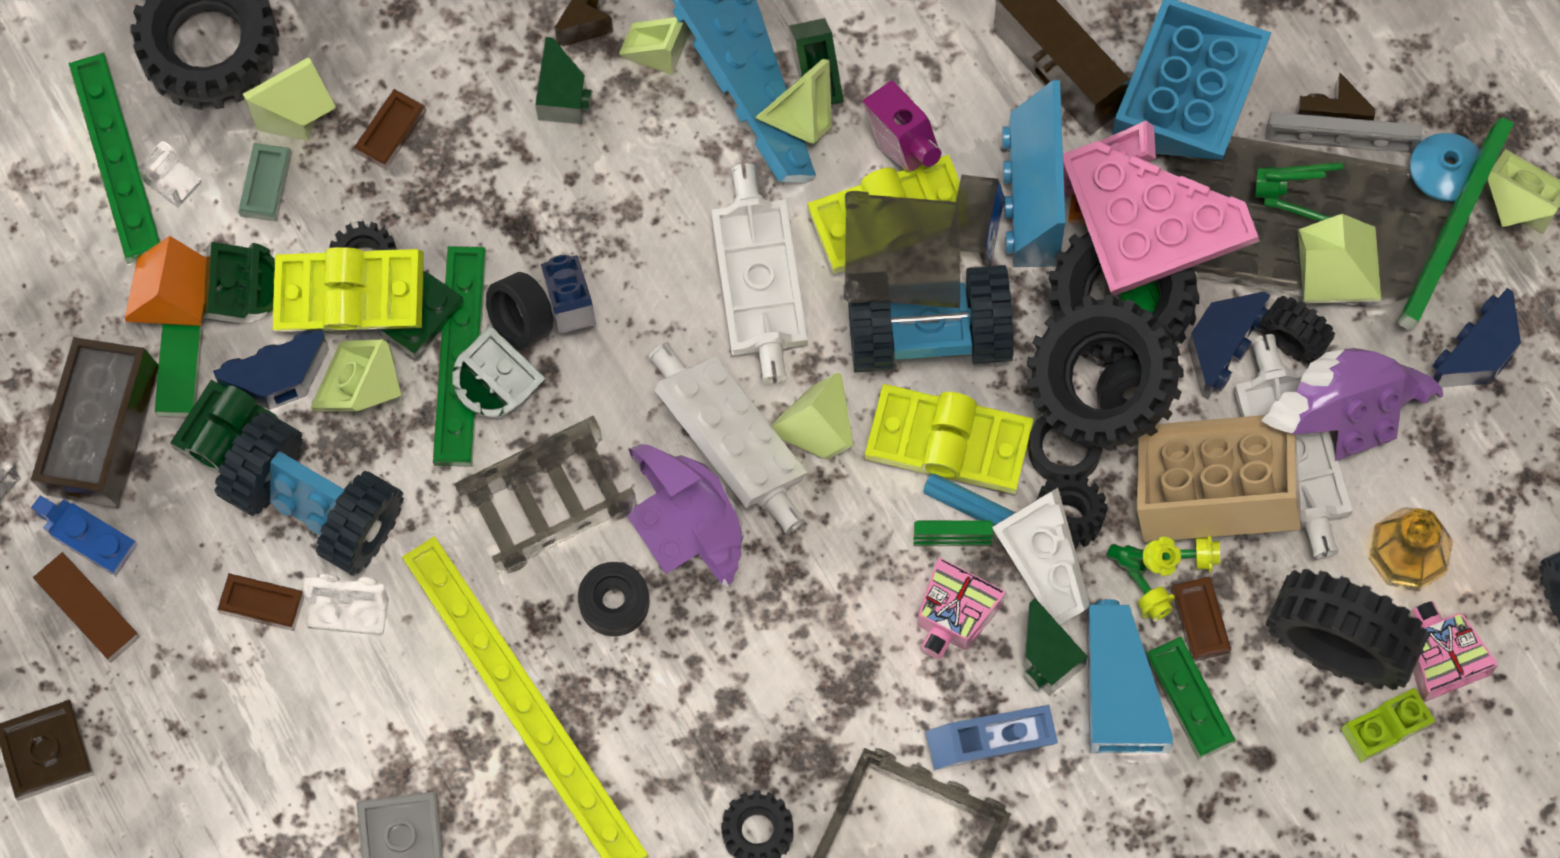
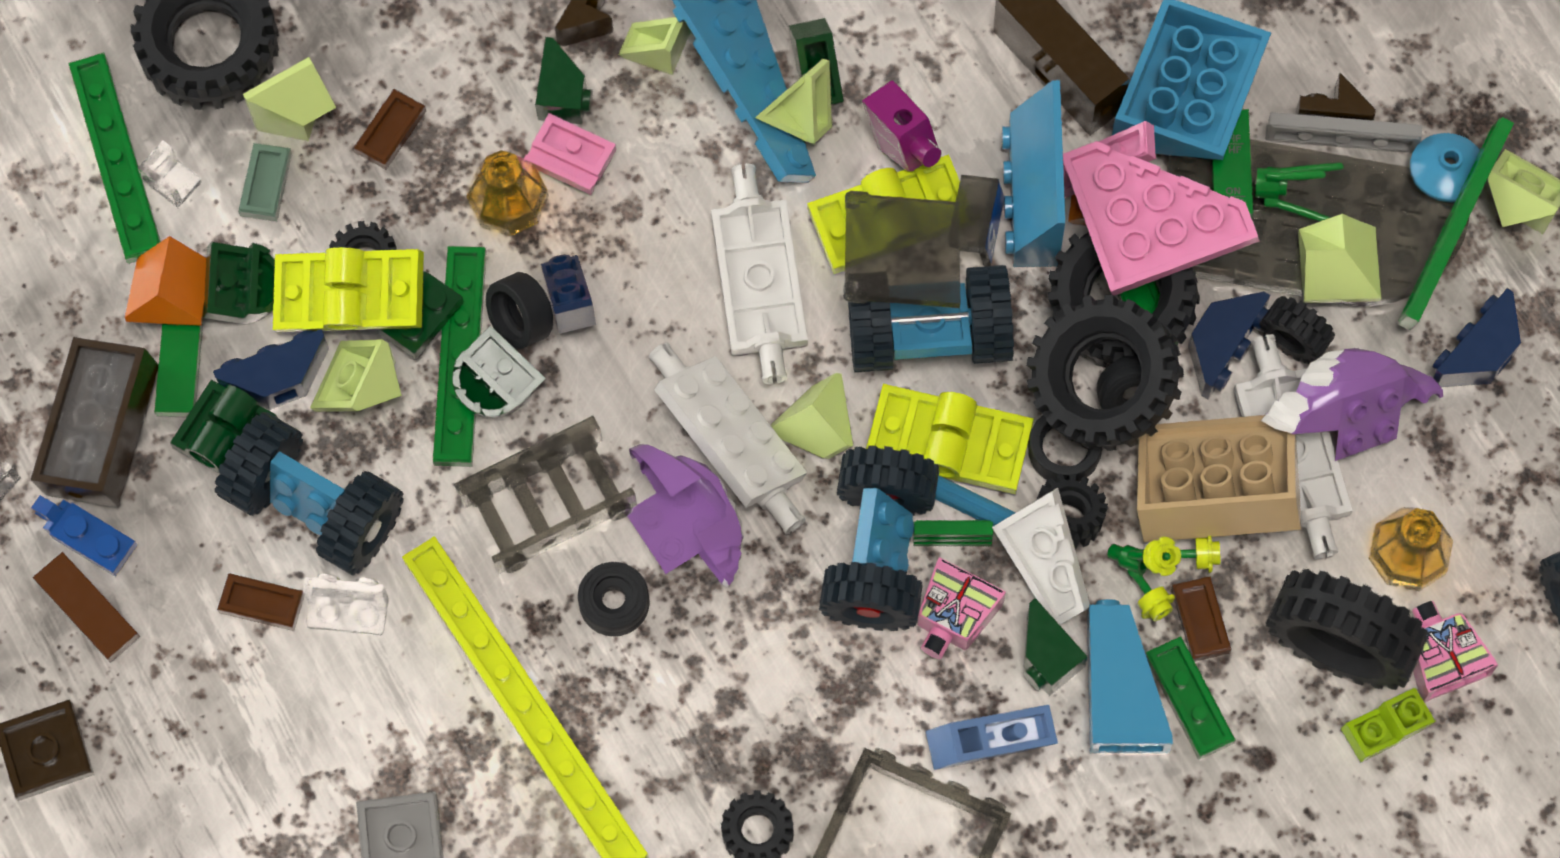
none -> clear yellow cone [466,150,549,236]
none -> bright pink plate [524,113,617,195]
none -> black plate [819,446,939,631]
none -> green tile [1211,109,1253,219]

